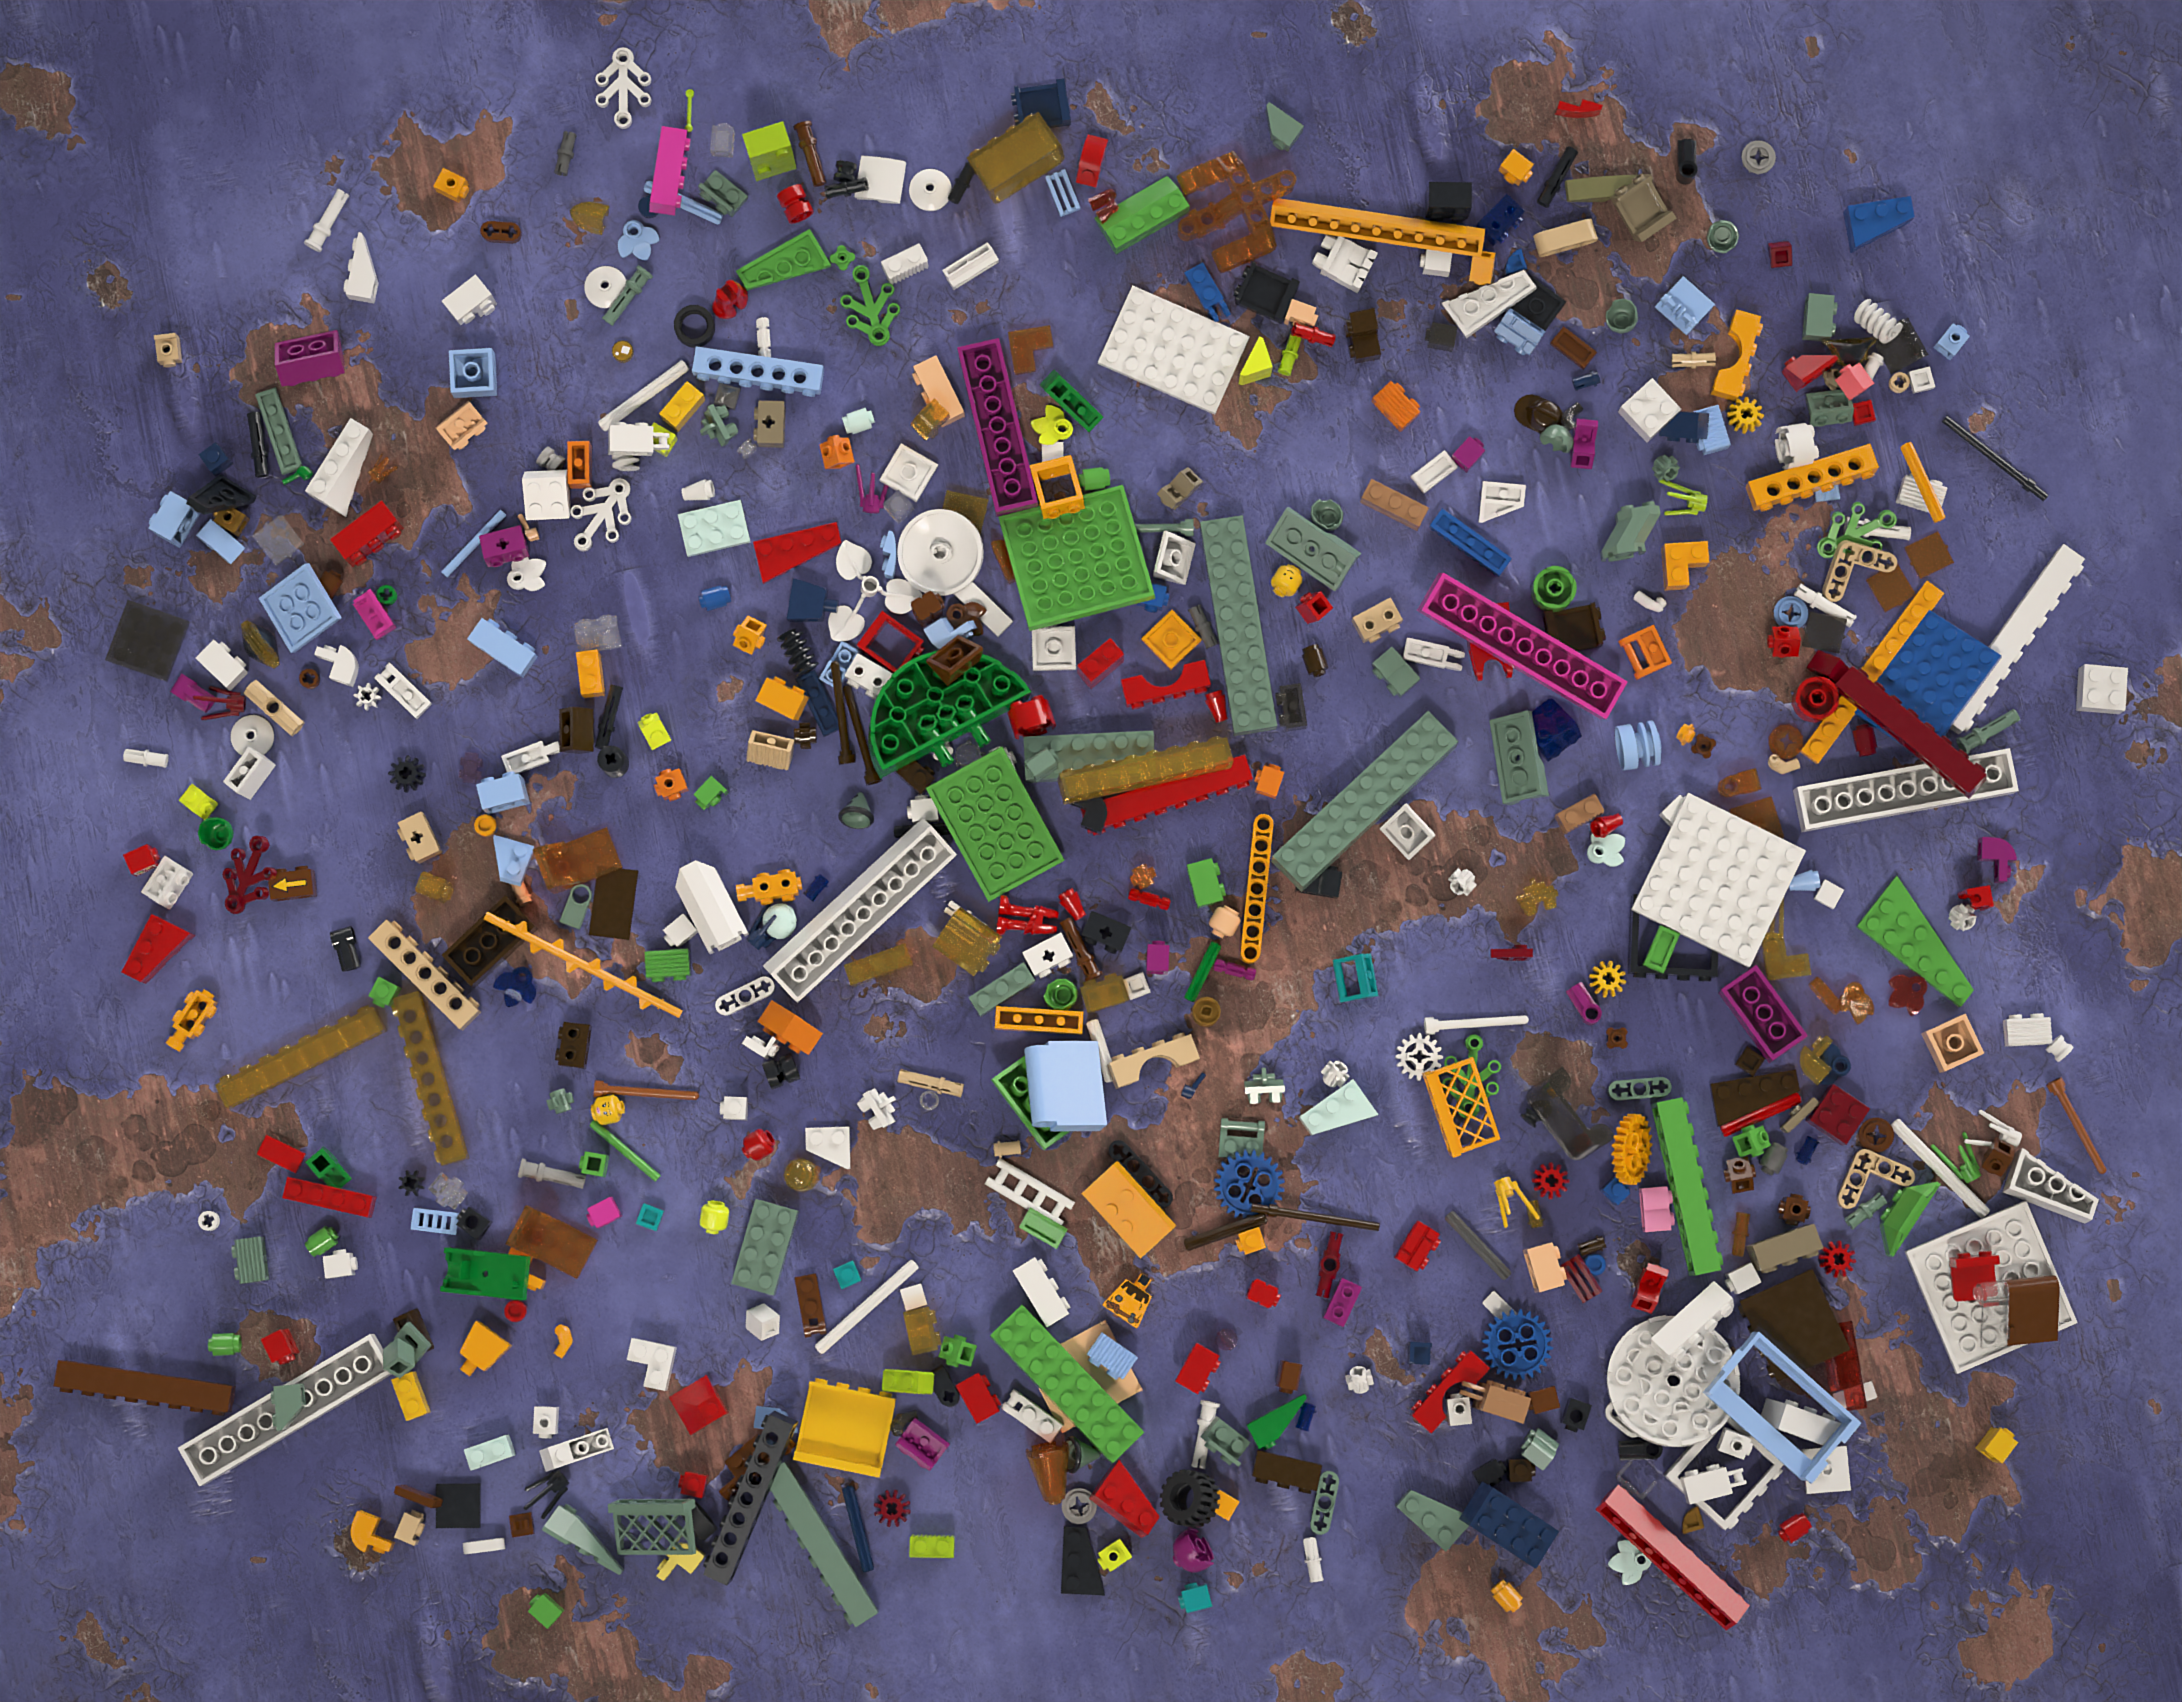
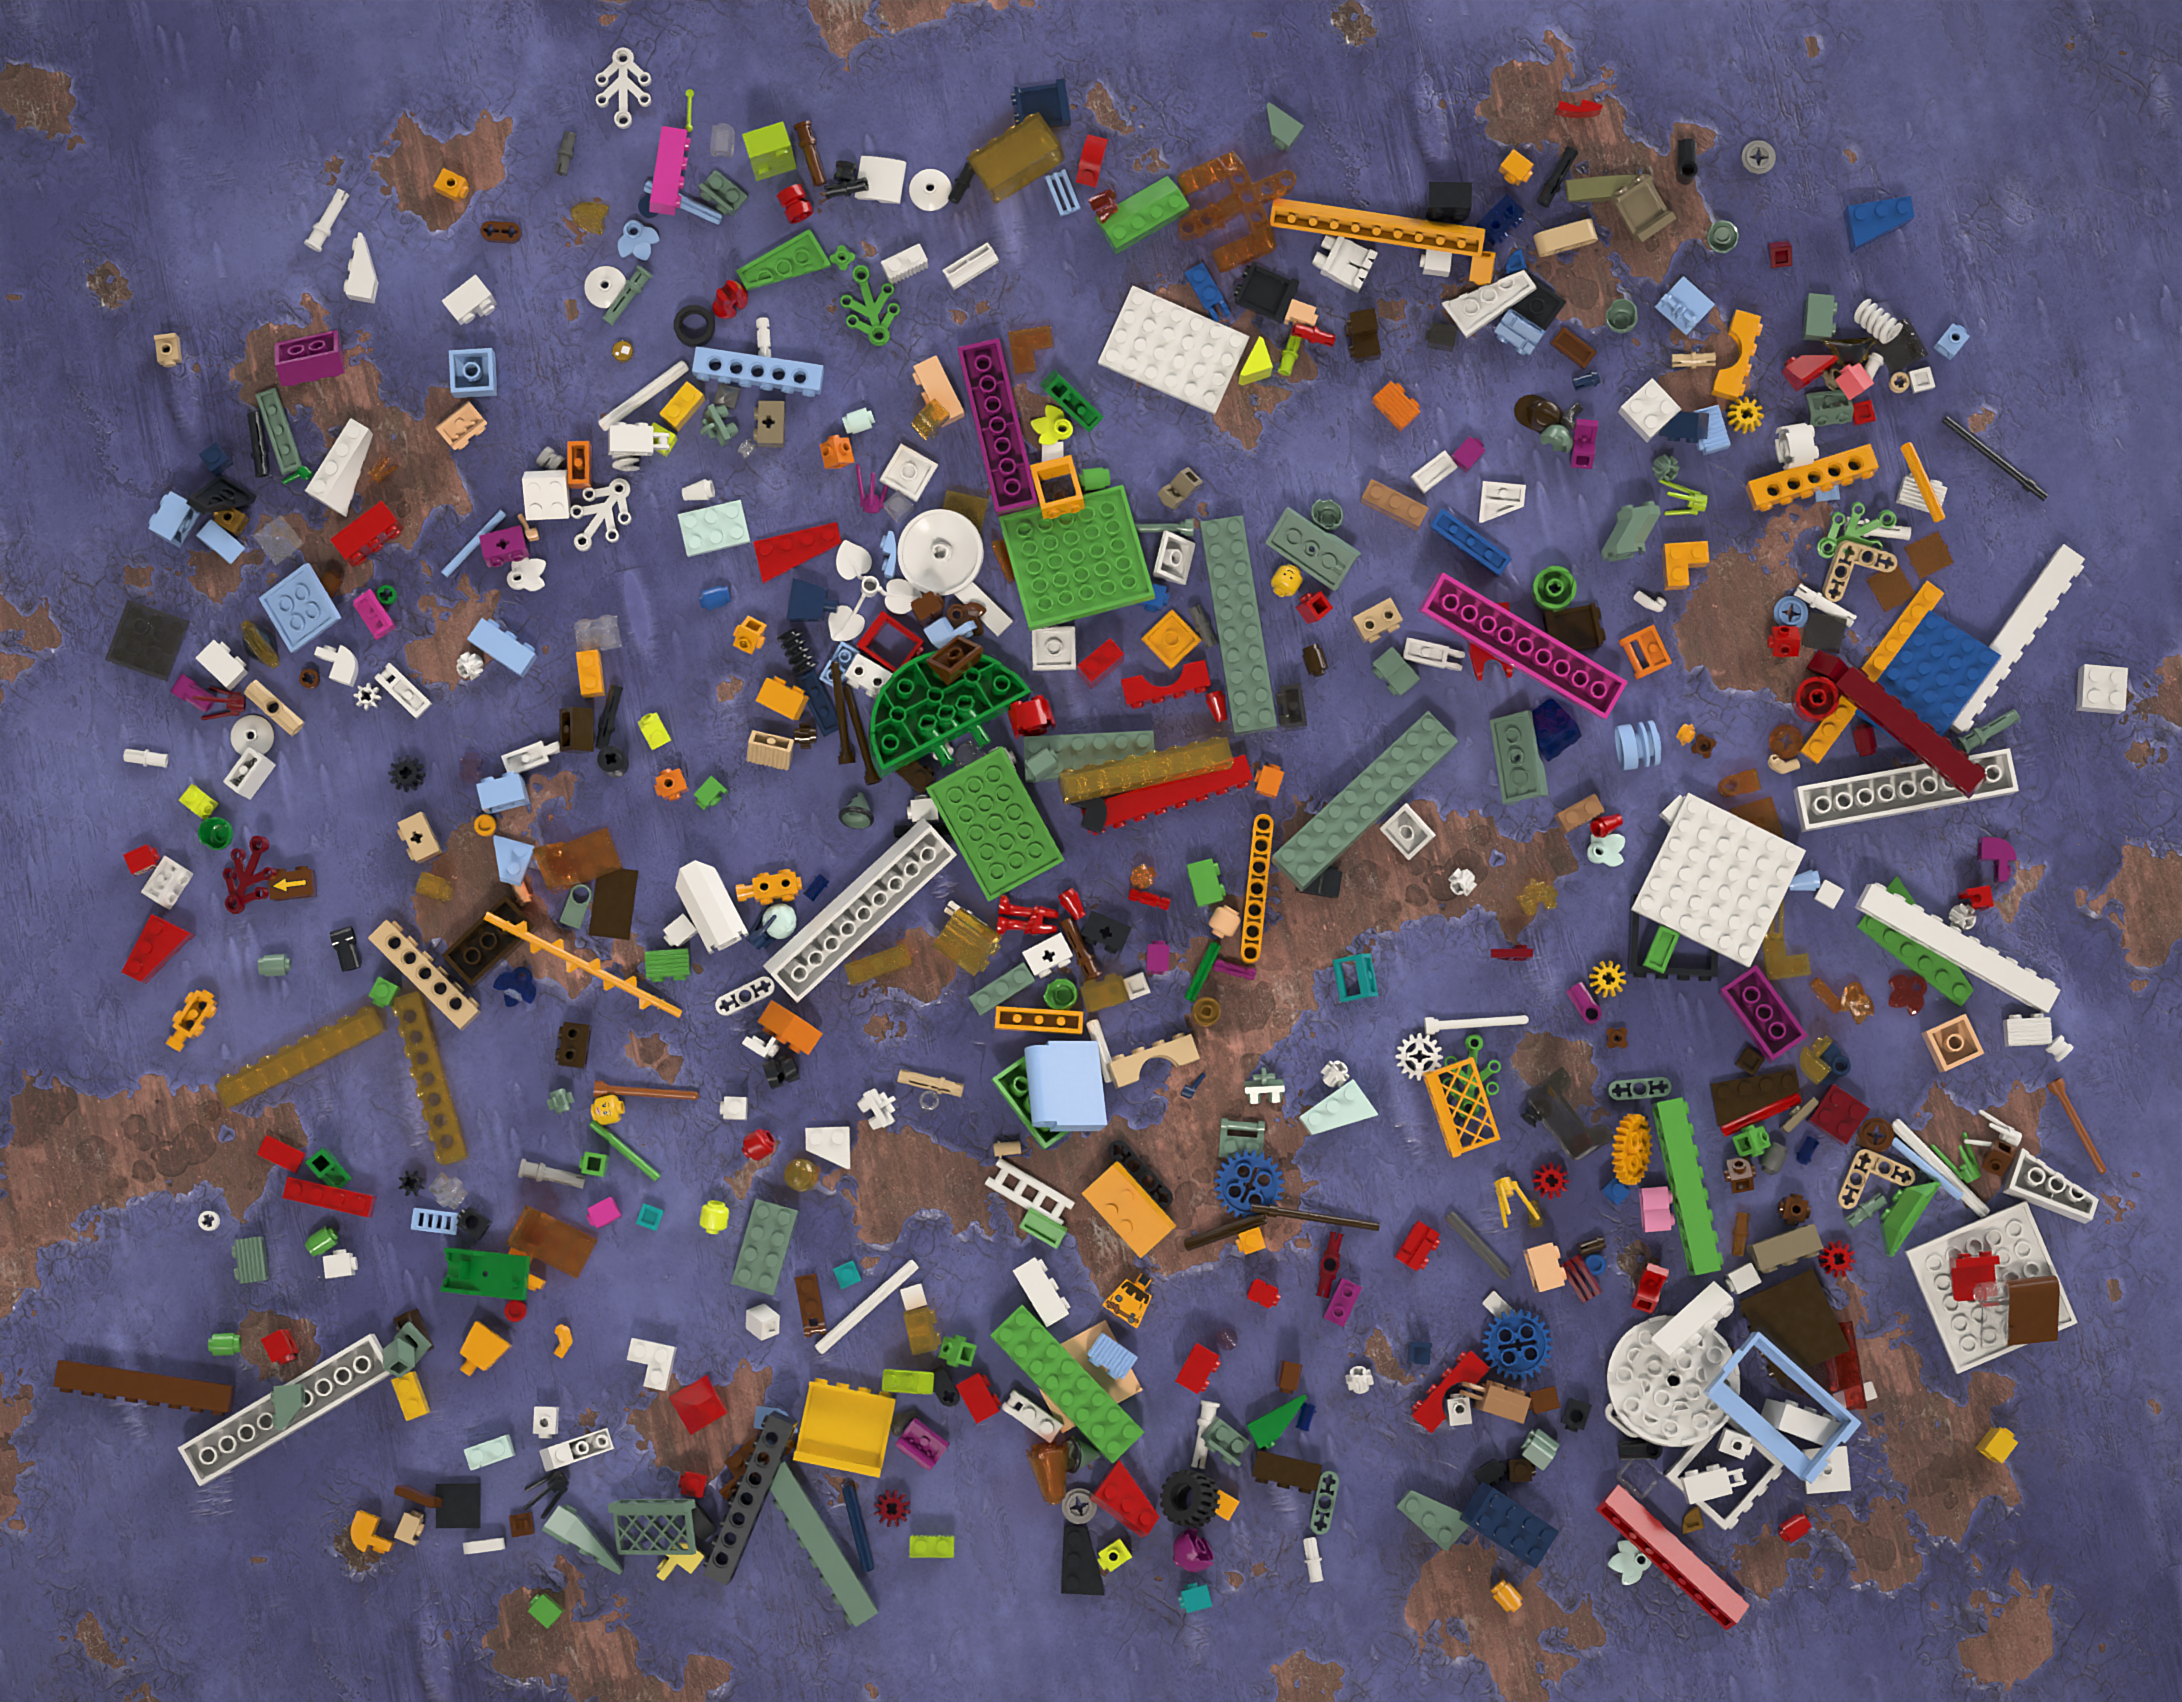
none -> sand green brick [258,954,291,977]
none -> white gear [457,652,483,680]
none -> white brick [1855,882,2060,1013]
none -> light blue bar [1892,1137,1964,1200]

